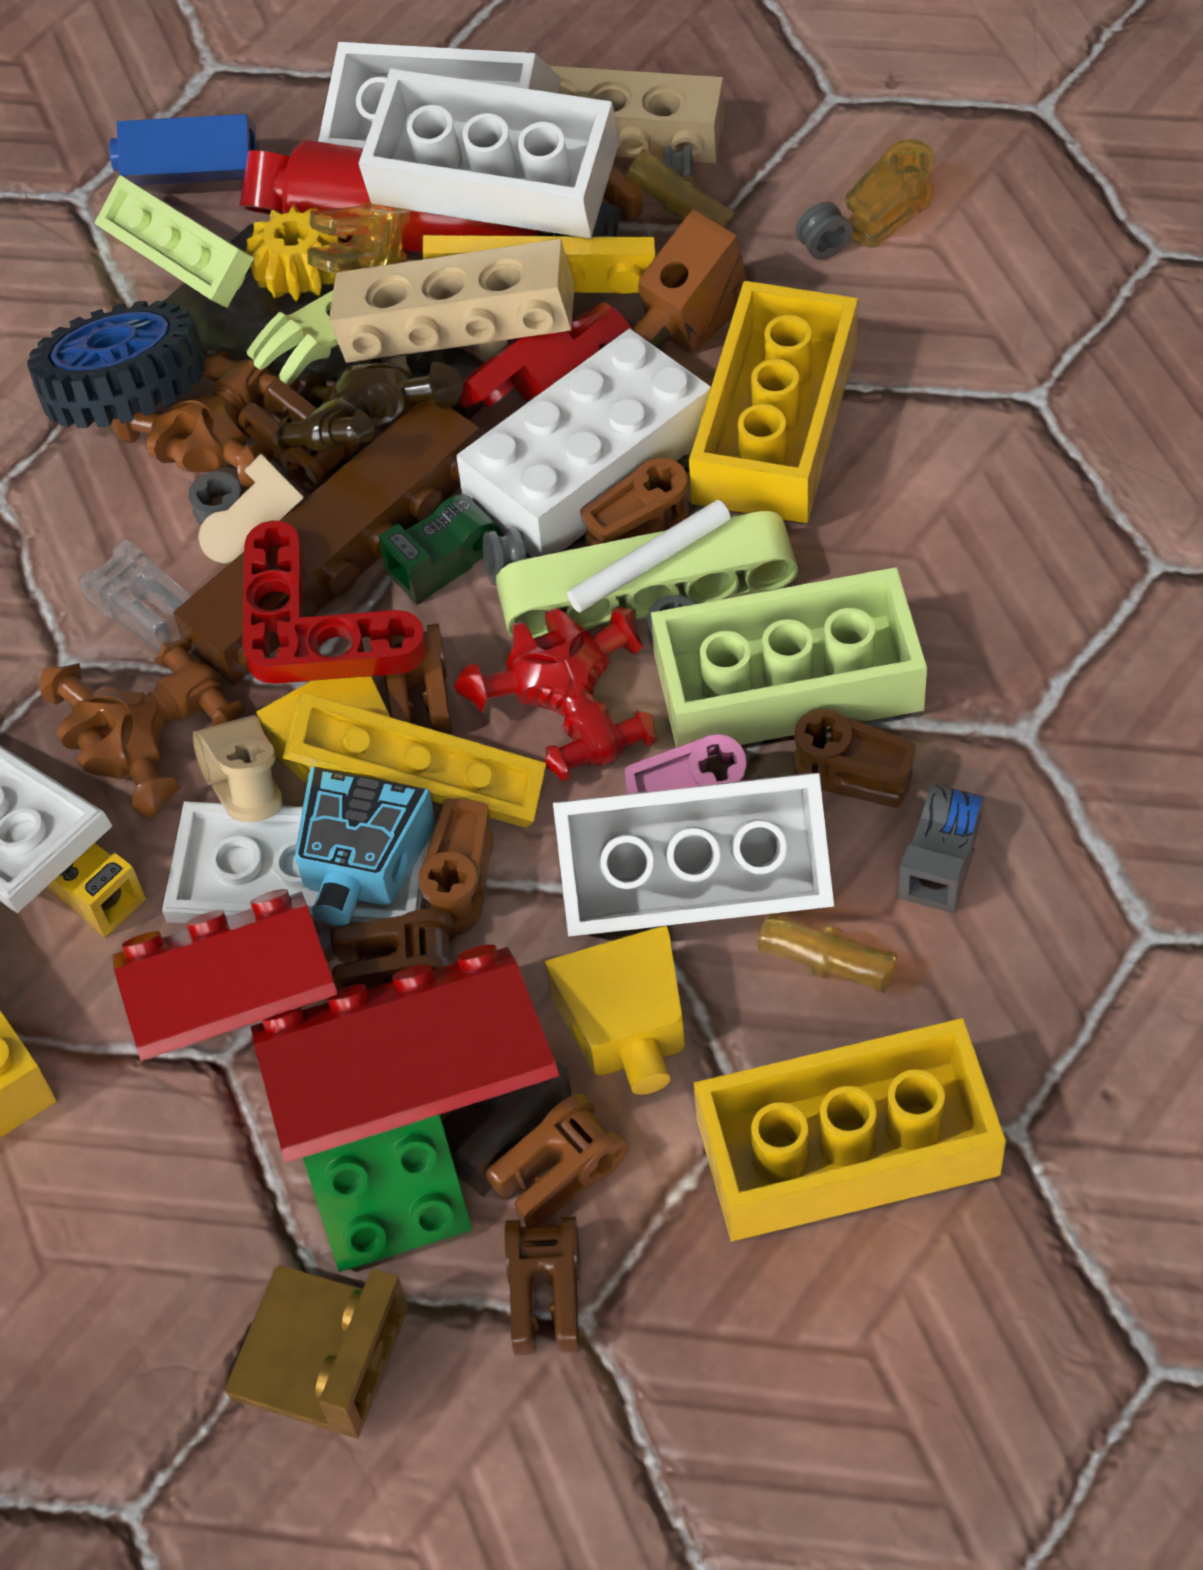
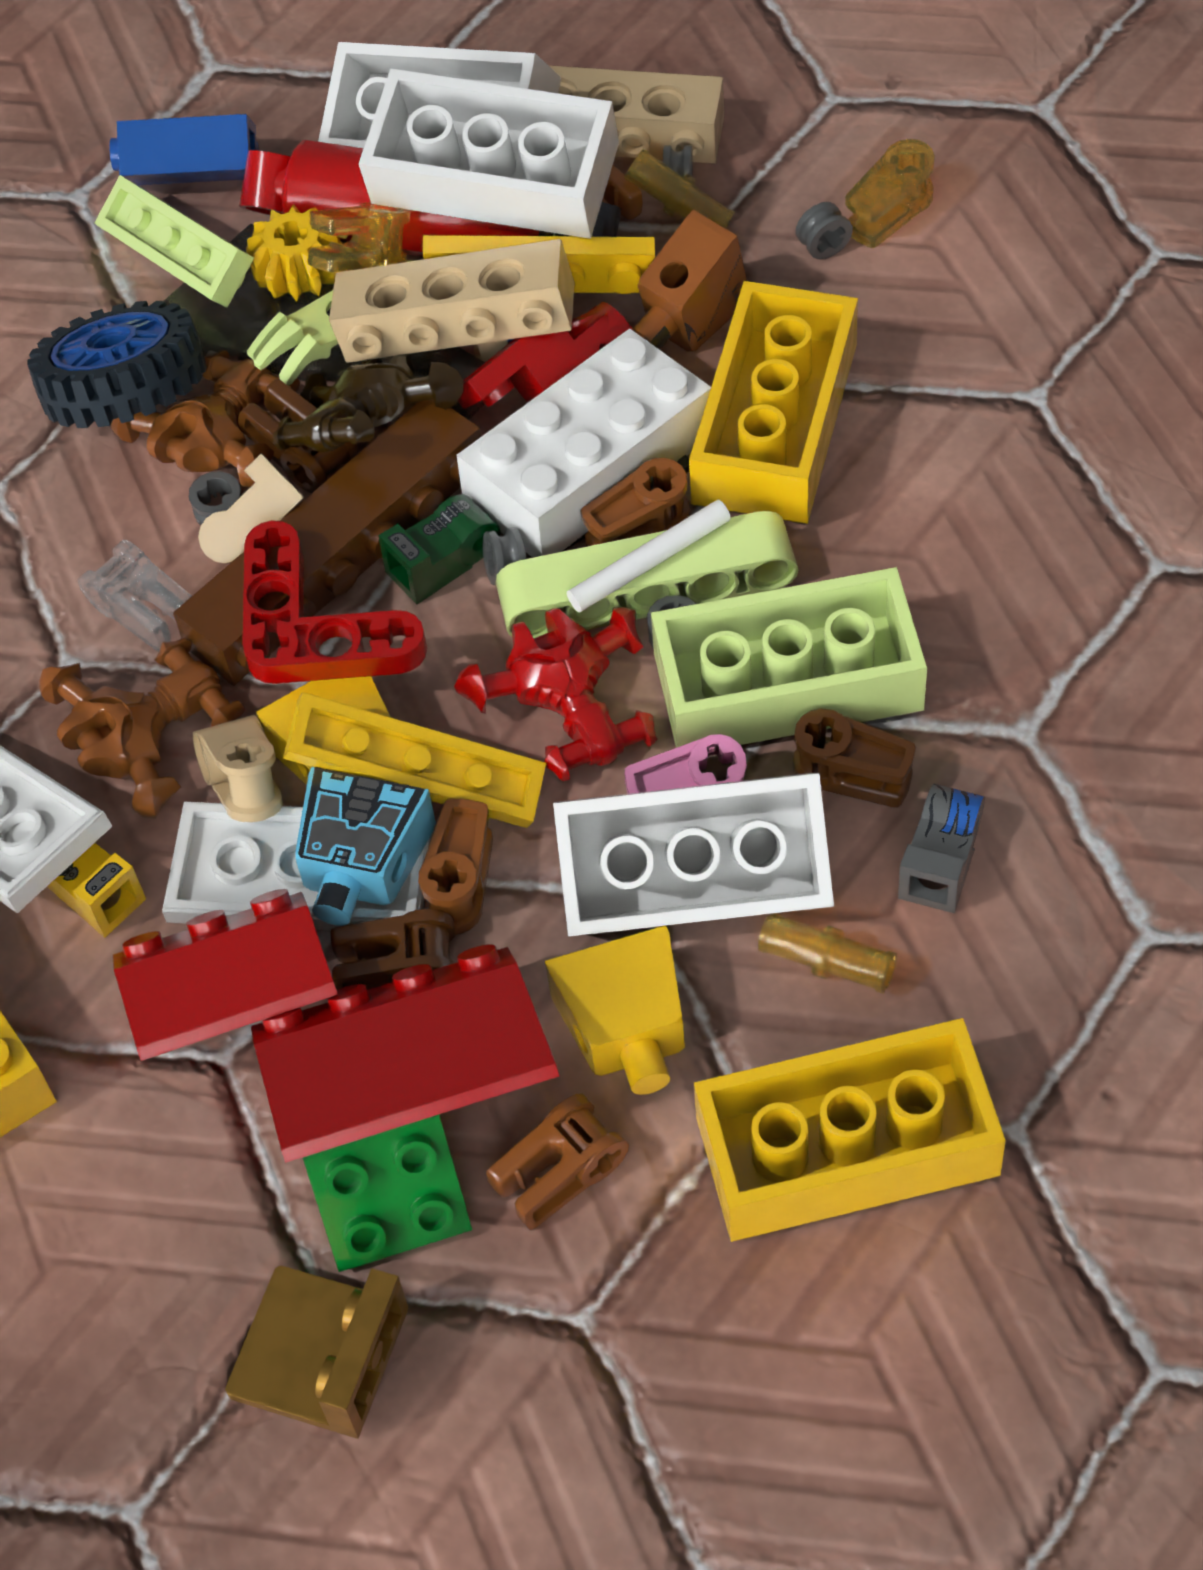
dark orange piece [384,623,452,735] -> none
clear smoke panel [442,1059,572,1197] -> none
reddish brown piece [505,1216,580,1355] -> none

